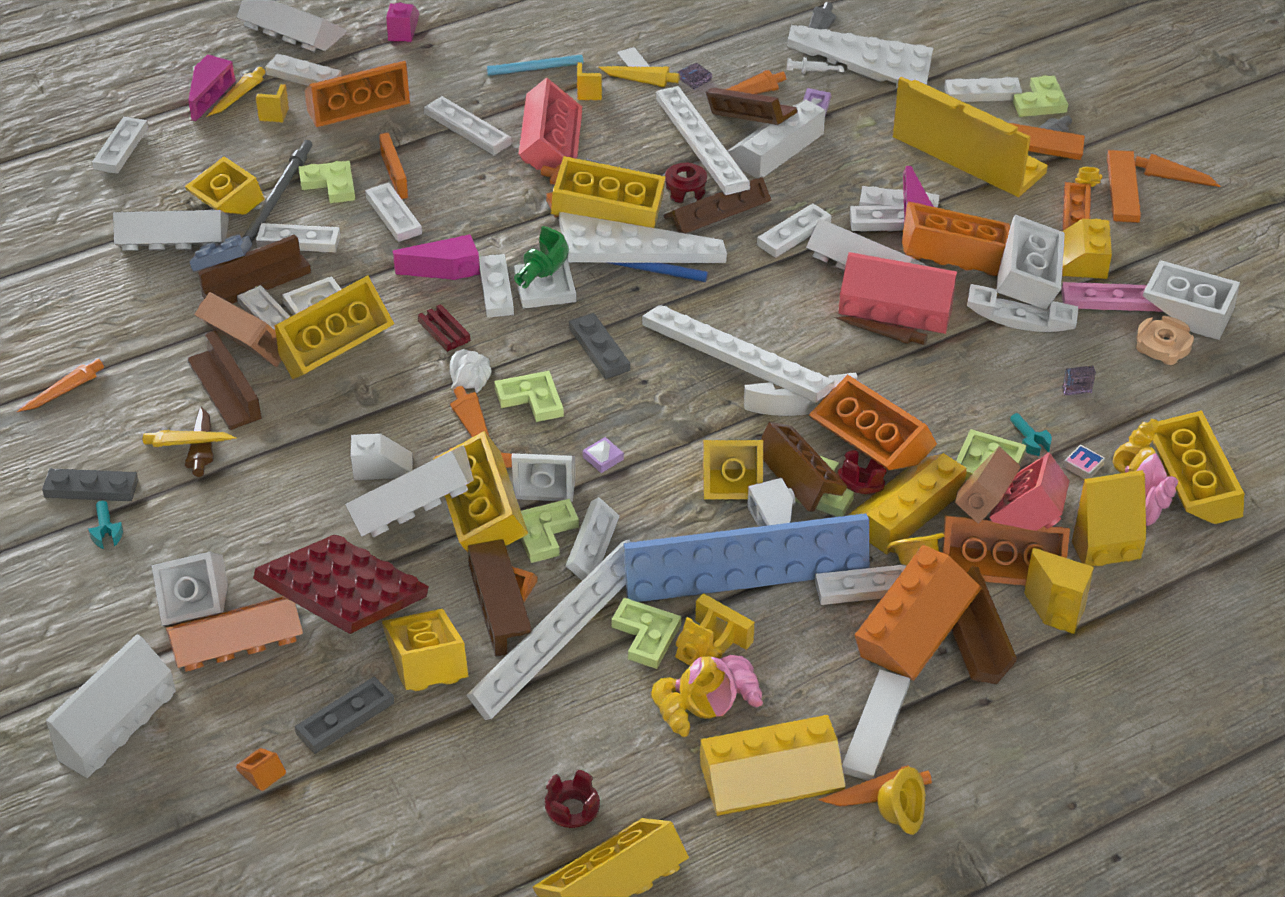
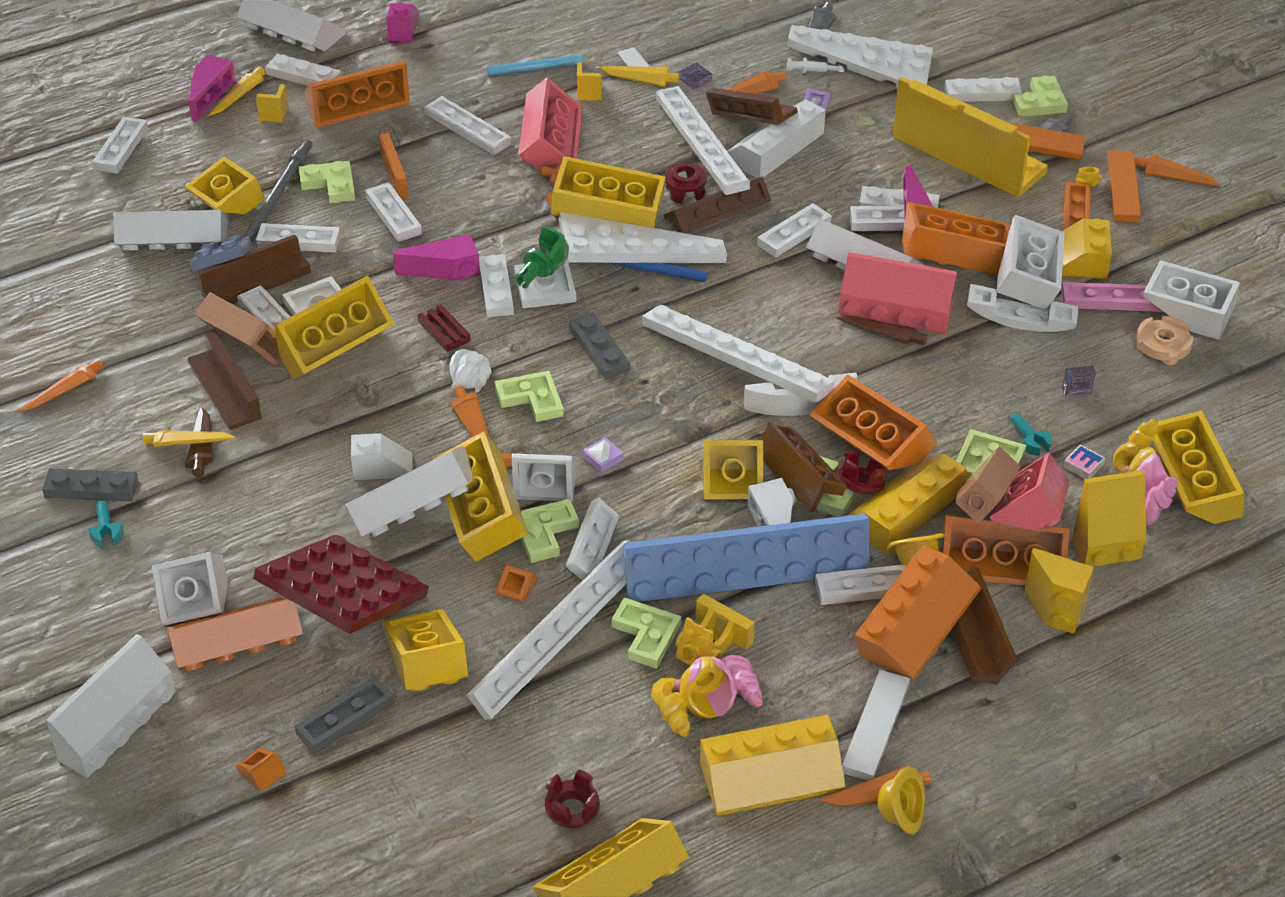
reddish brown panel [468,539,531,657] -> none

